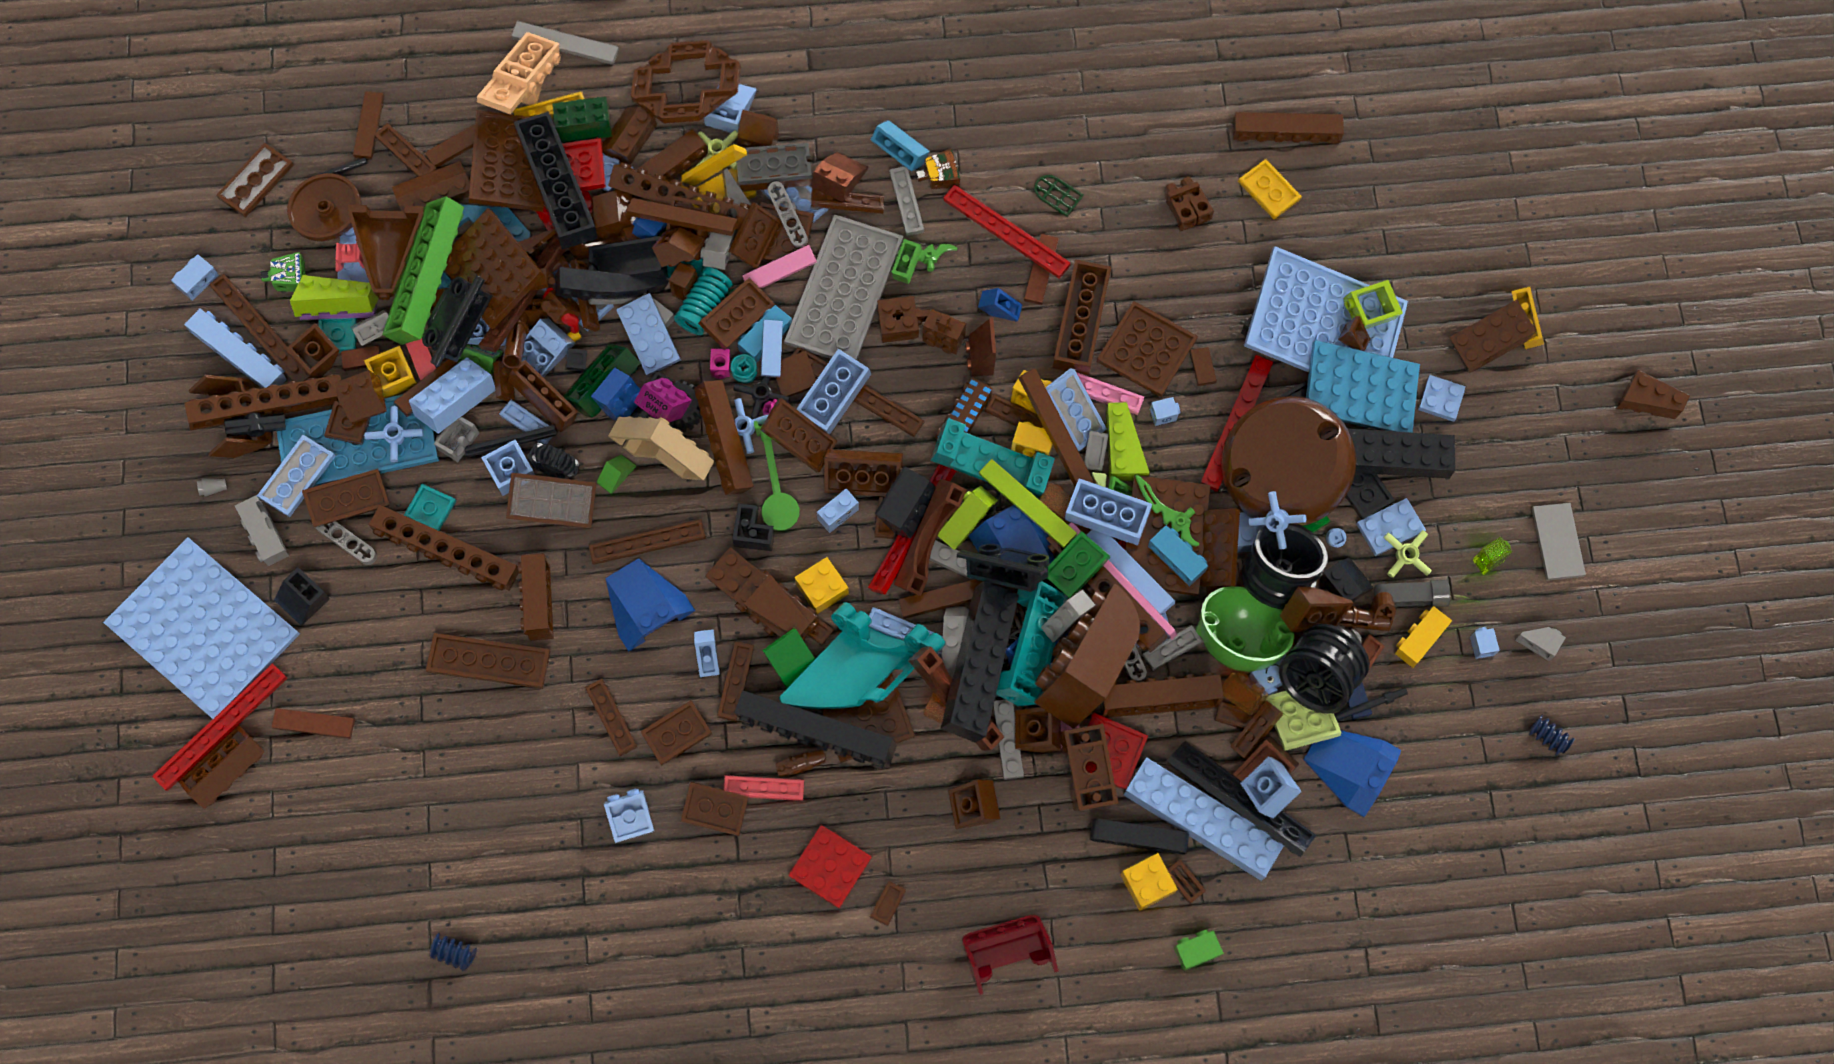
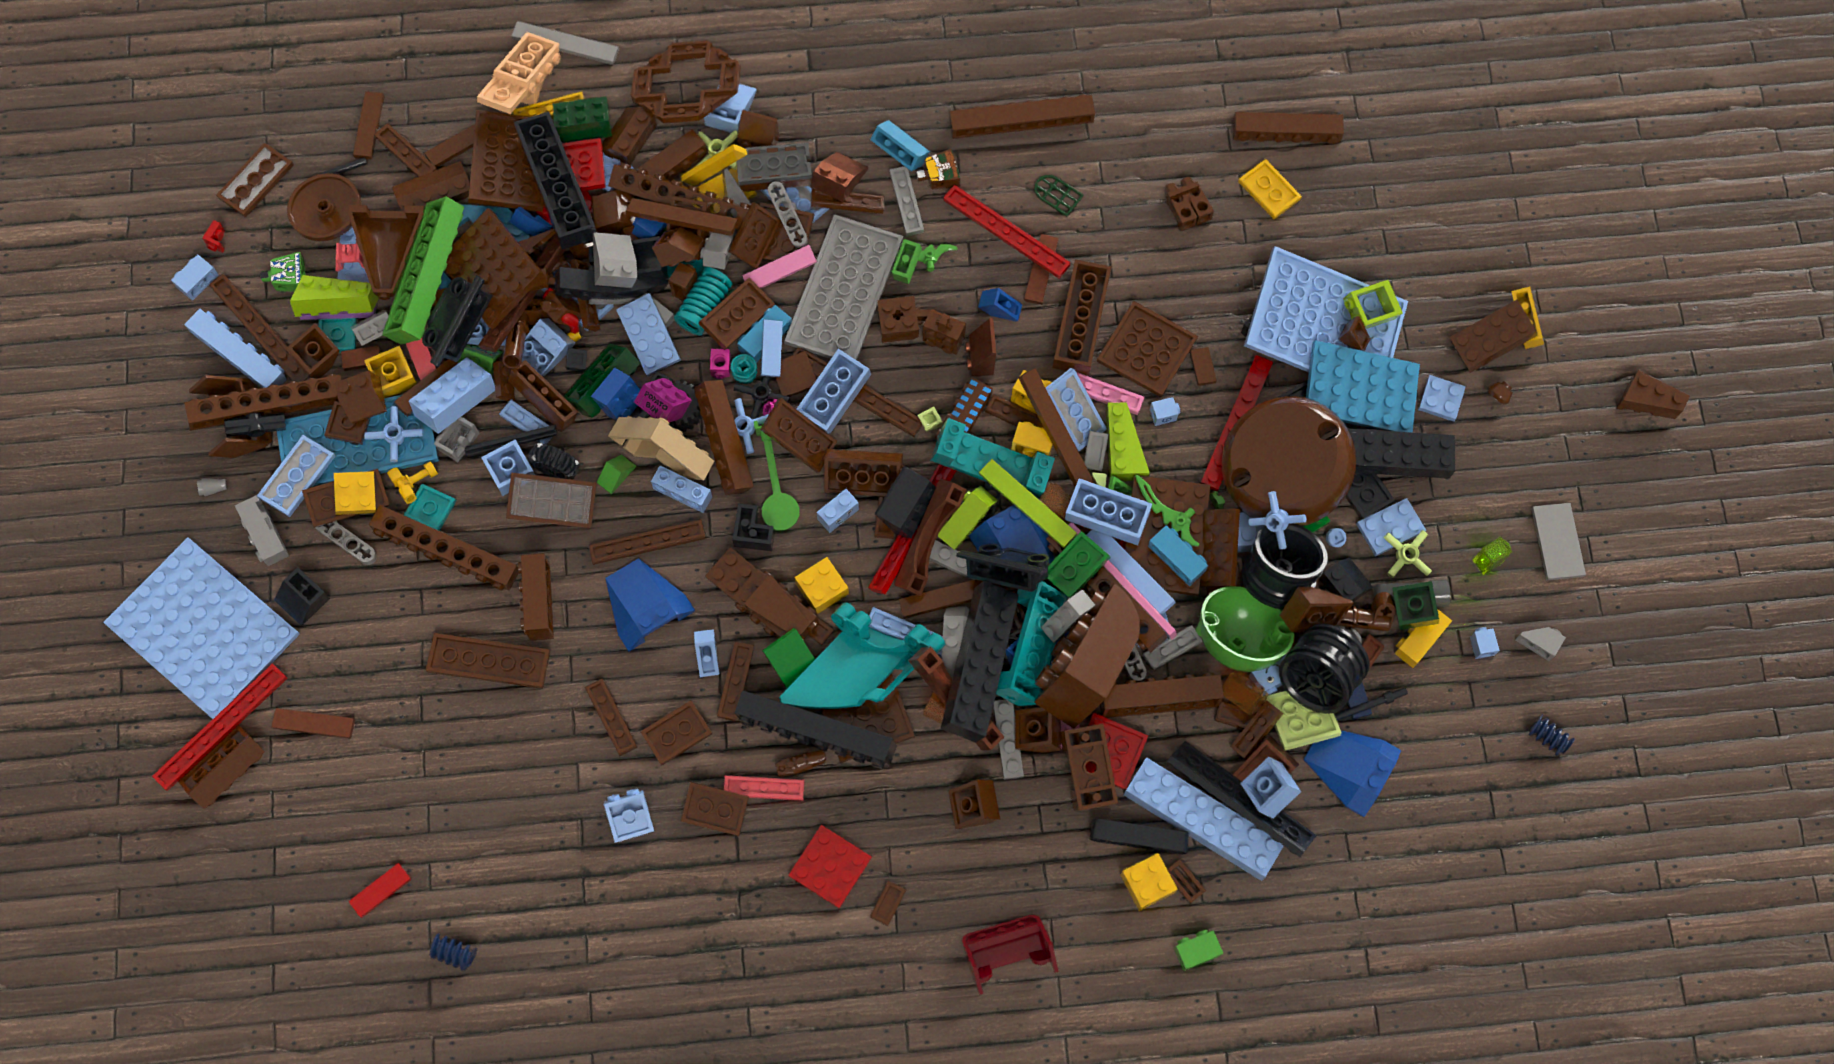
none -> red bracket [202,220,225,253]
none -> yellow brick [334,471,376,515]
none -> red tile [348,863,412,918]
none -> yellow bar [387,462,438,504]
none -> blue slope [509,207,553,236]
none -> light grey slope [593,232,637,288]
none -> light blue brick [651,465,712,513]
none -> yellowish green slope [918,407,943,432]
none -> reddish brown brick [949,94,1095,139]
none -> bright green tile [1209,491,1225,509]
none -> dark green brick [1392,581,1439,630]
none -> reddish brown cone [1488,381,1512,405]

